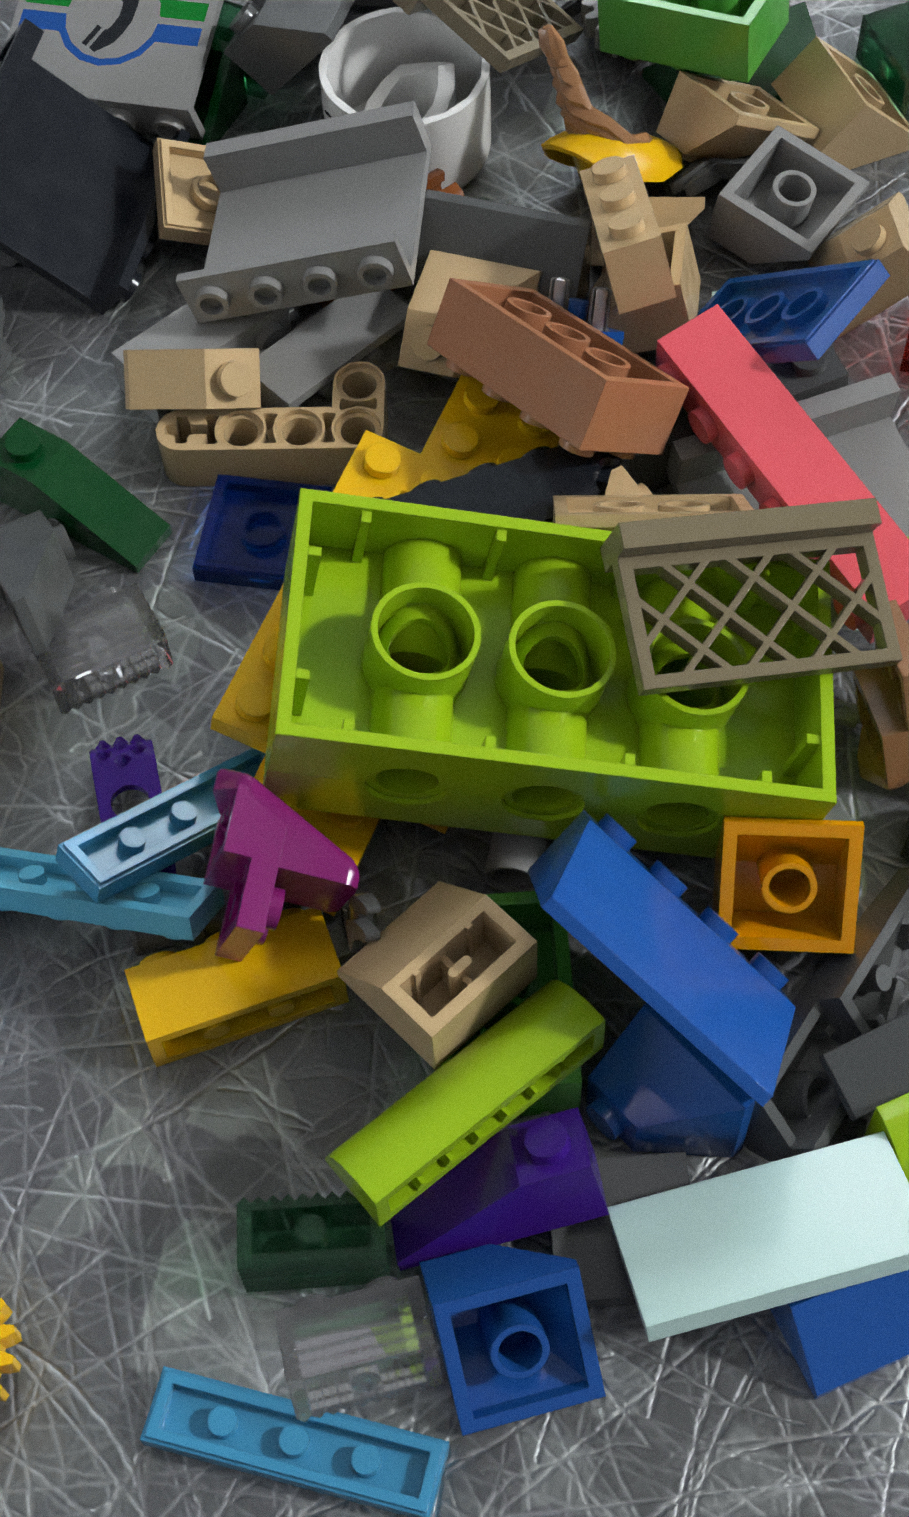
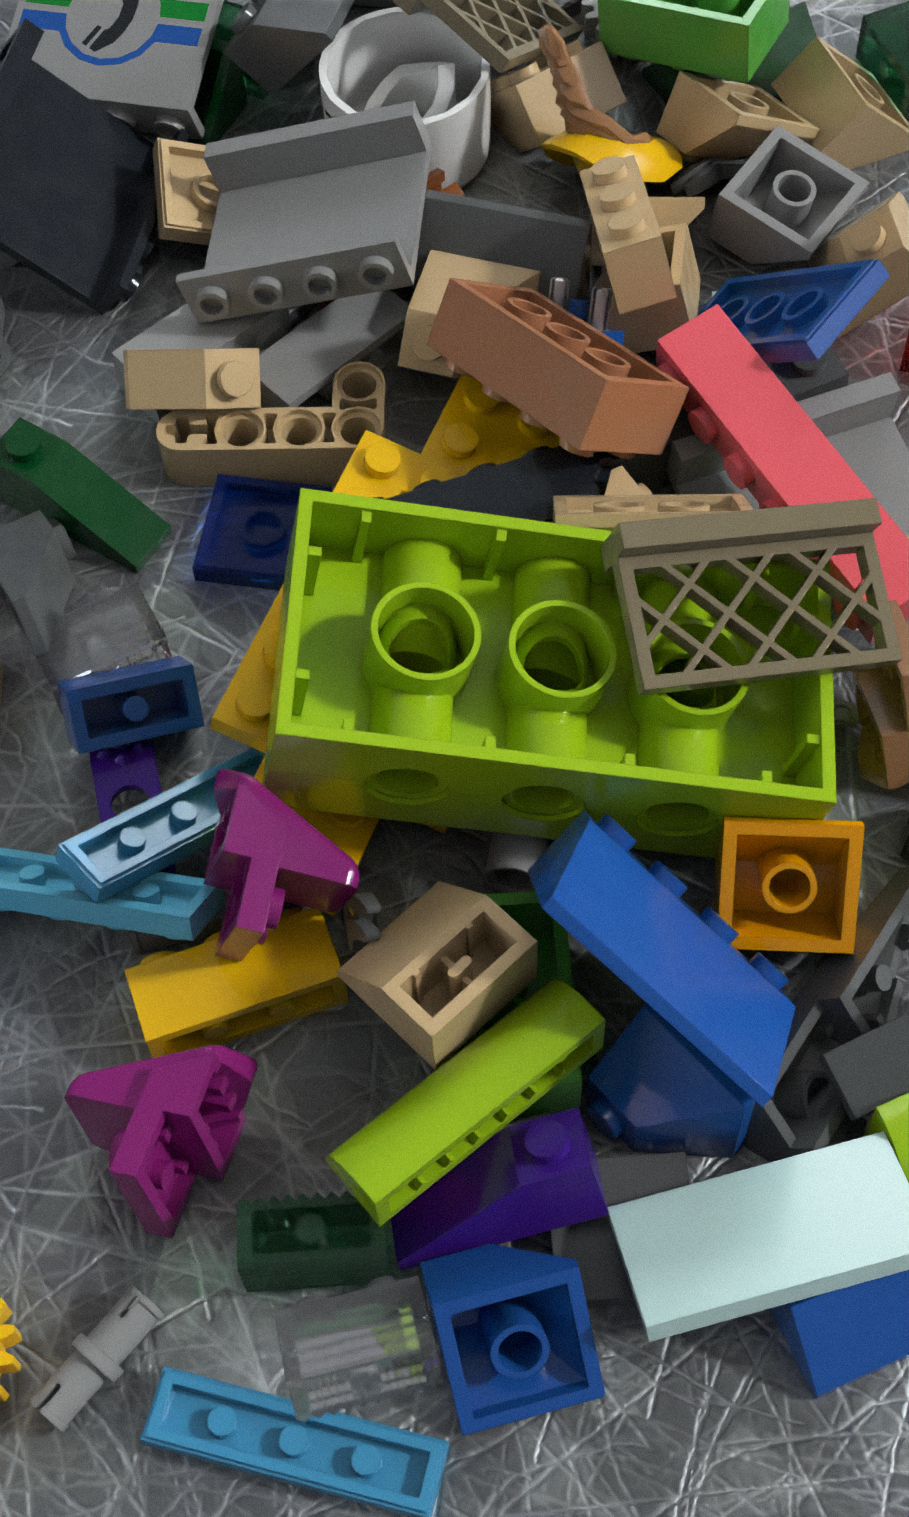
none -> light grey pin [28,1284,166,1432]
none -> blue brick [56,655,205,754]
none -> magenta piece [64,1045,258,1239]
none -> tan slope [490,39,627,153]

